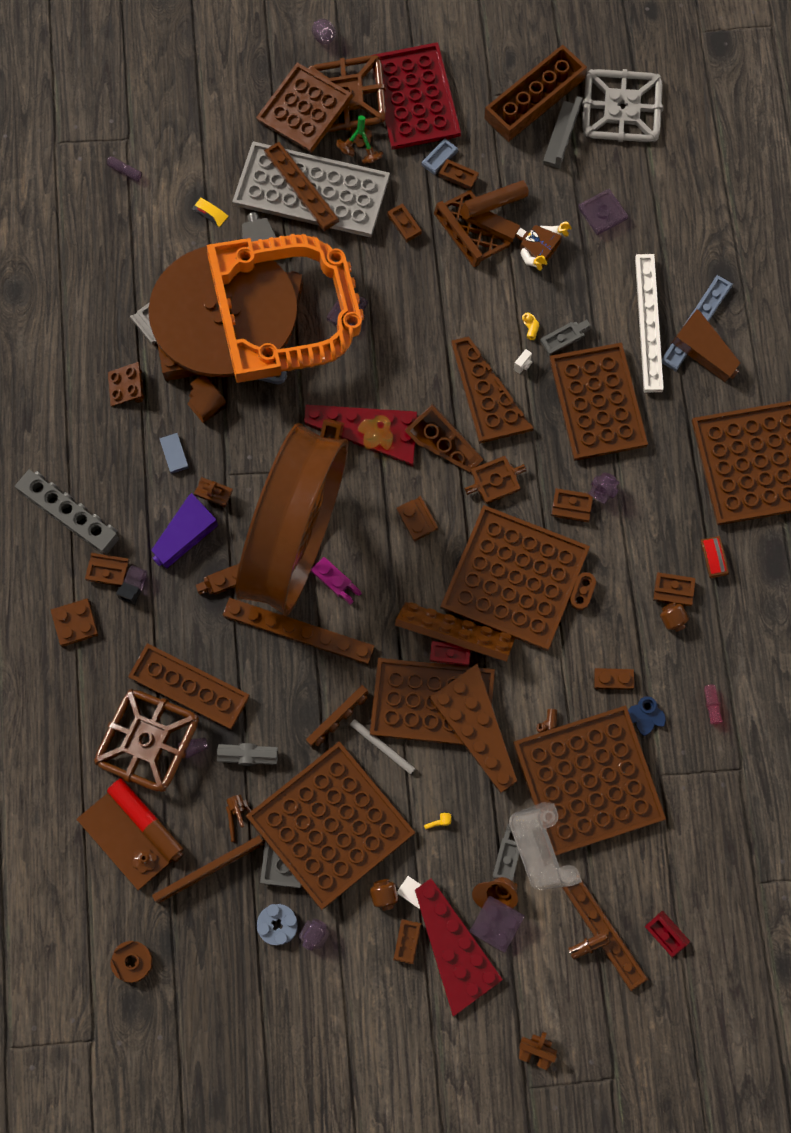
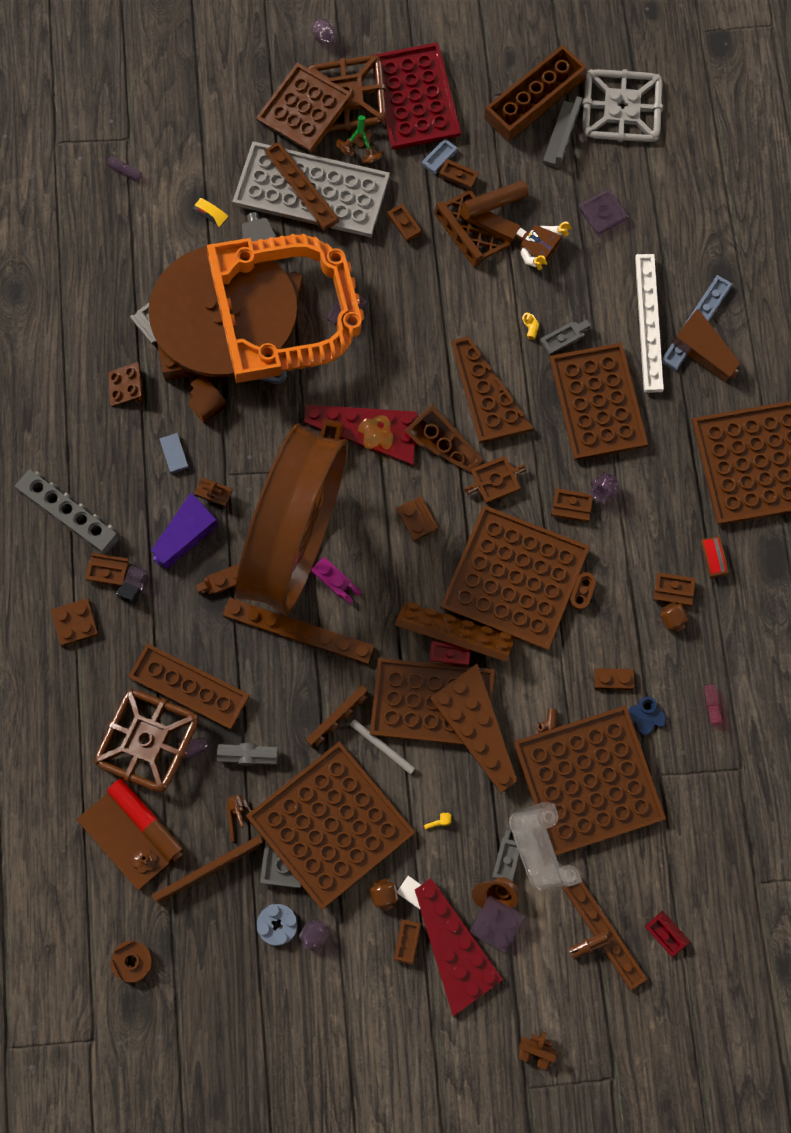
white plate [514,349,532,374] -> none

